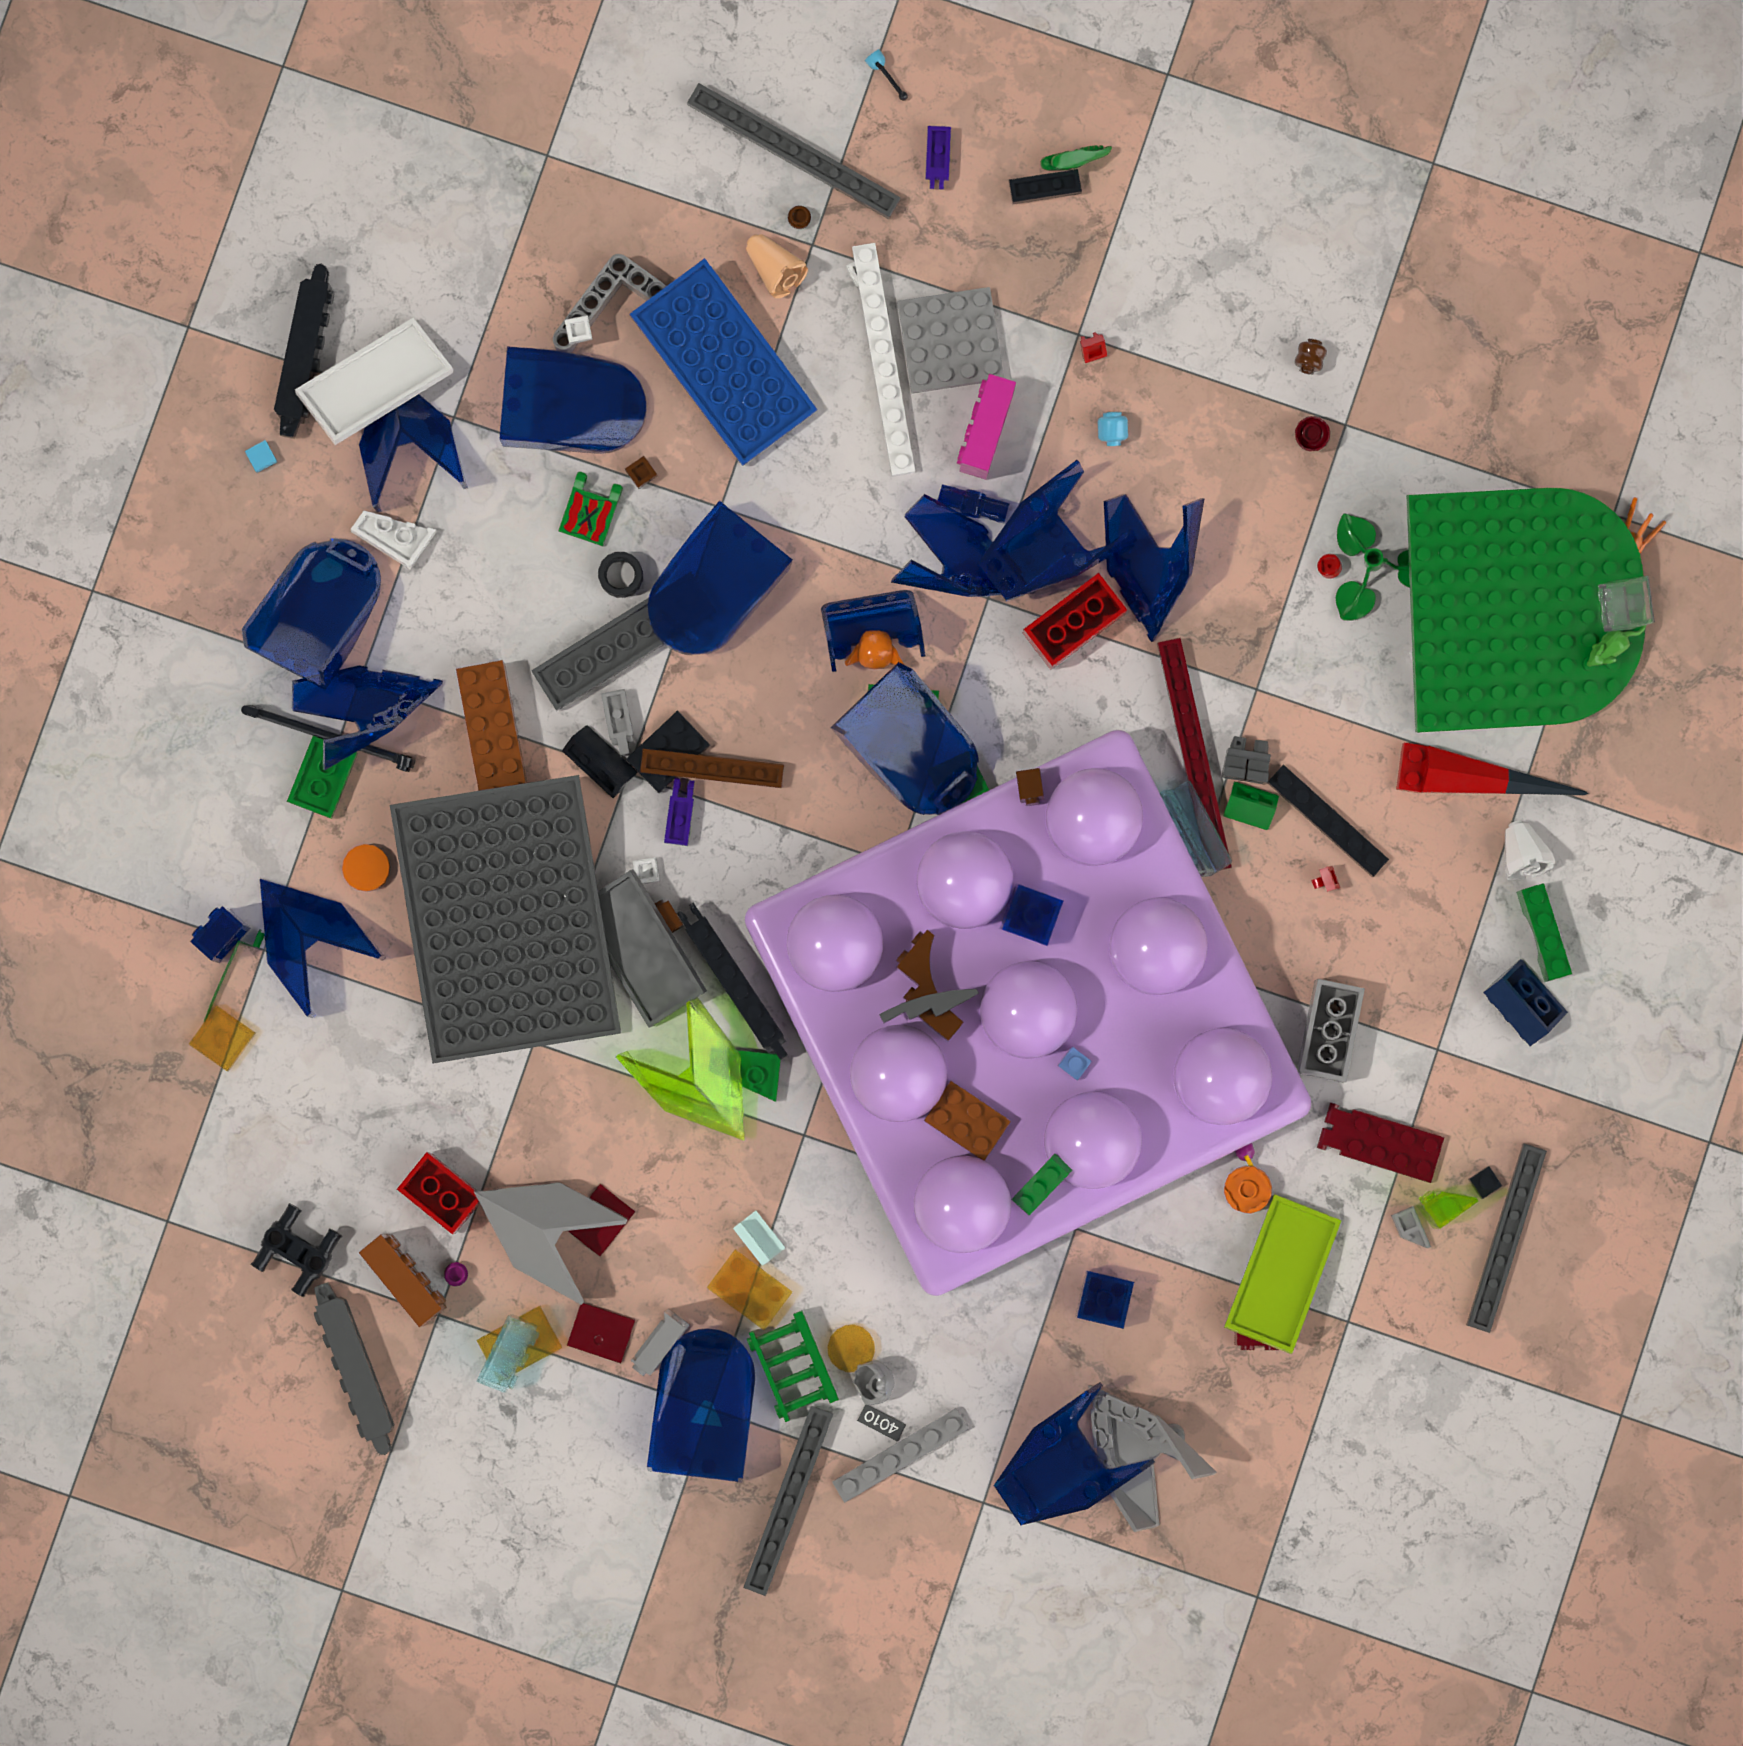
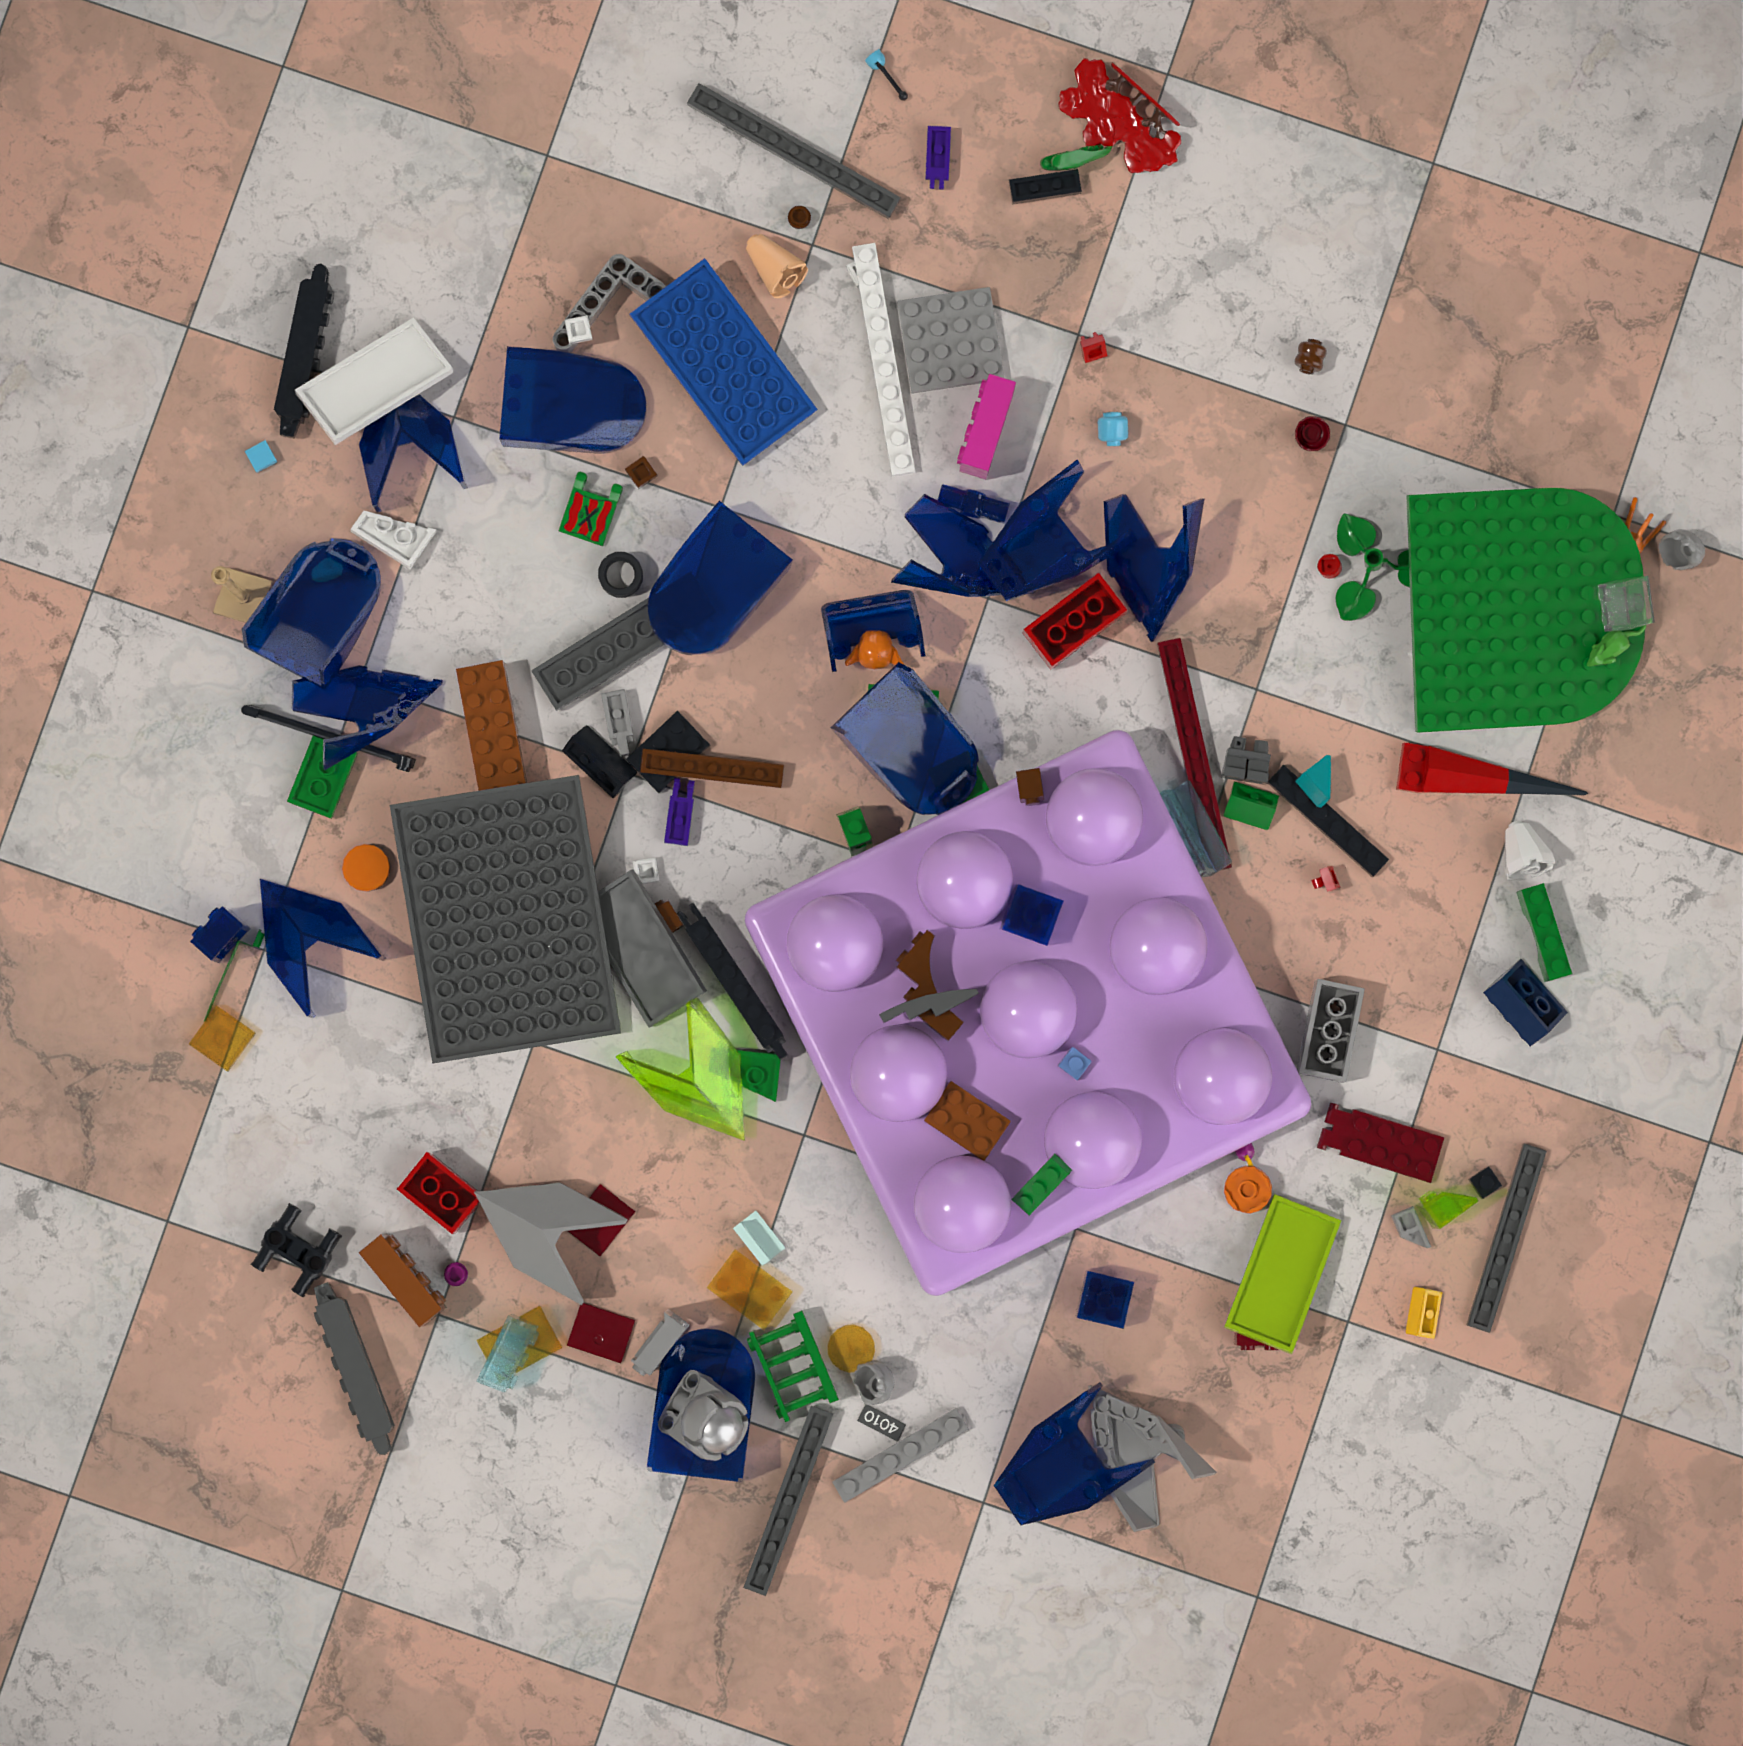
none -> tan tile [211,566,274,627]
none -> light grey piece [658,1370,748,1461]
none -> green torso [836,806,873,856]
none -> red plant [1058,58,1181,173]
none -> teal slope [1295,755,1331,808]
none -> yellow slope [1406,1287,1442,1339]
none -> light grey hair [1658,529,1705,570]

